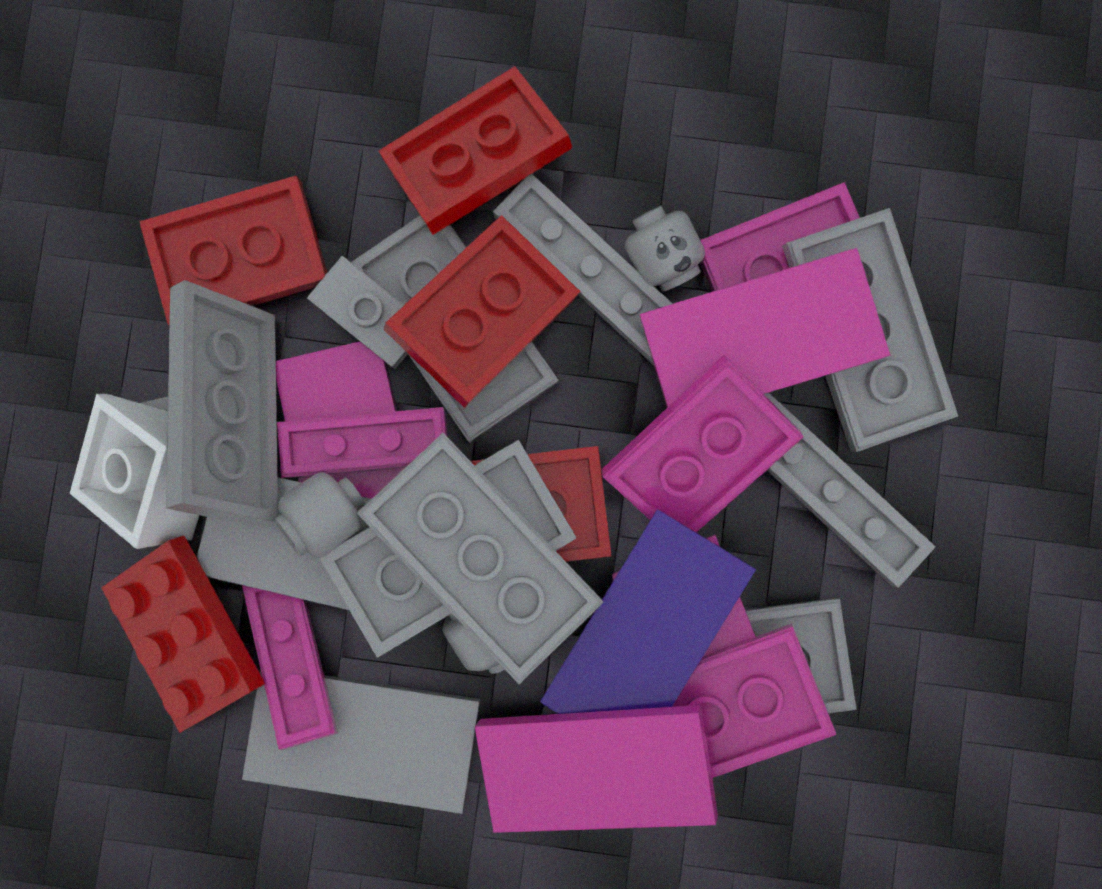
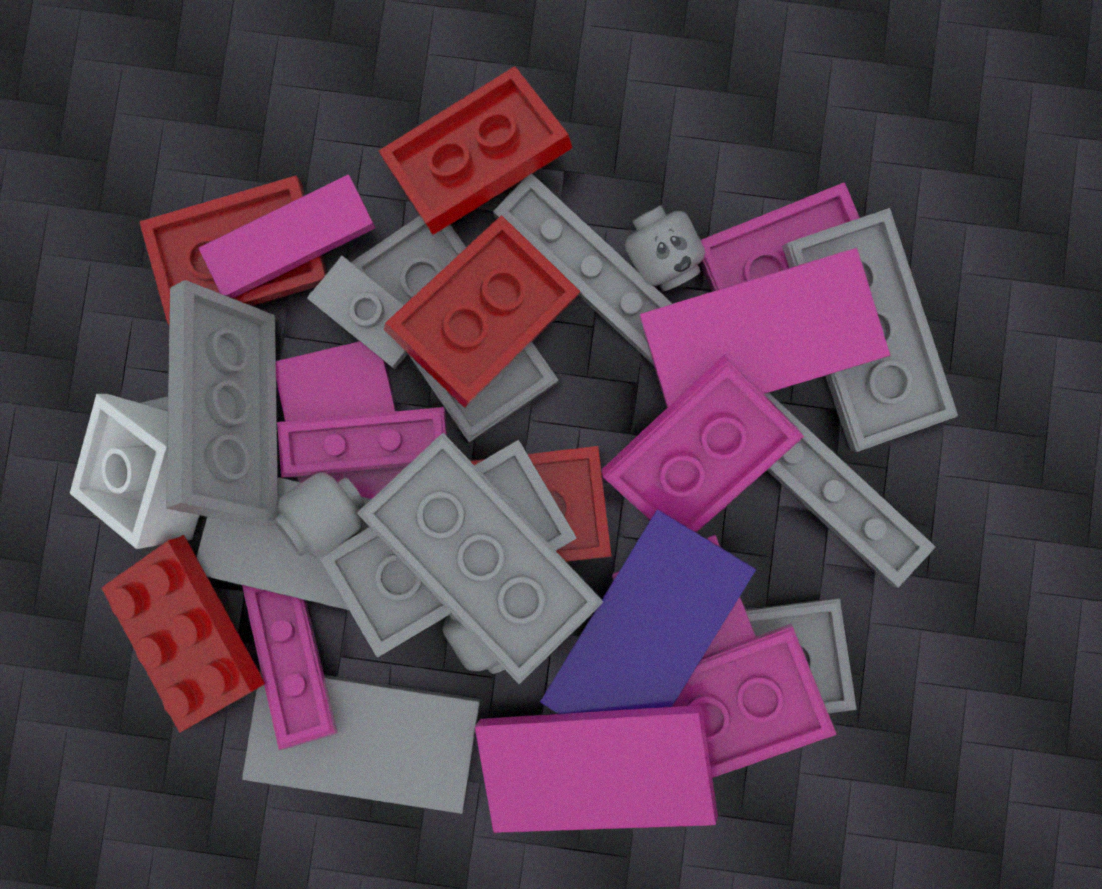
none -> dark pink tile [199,174,376,299]

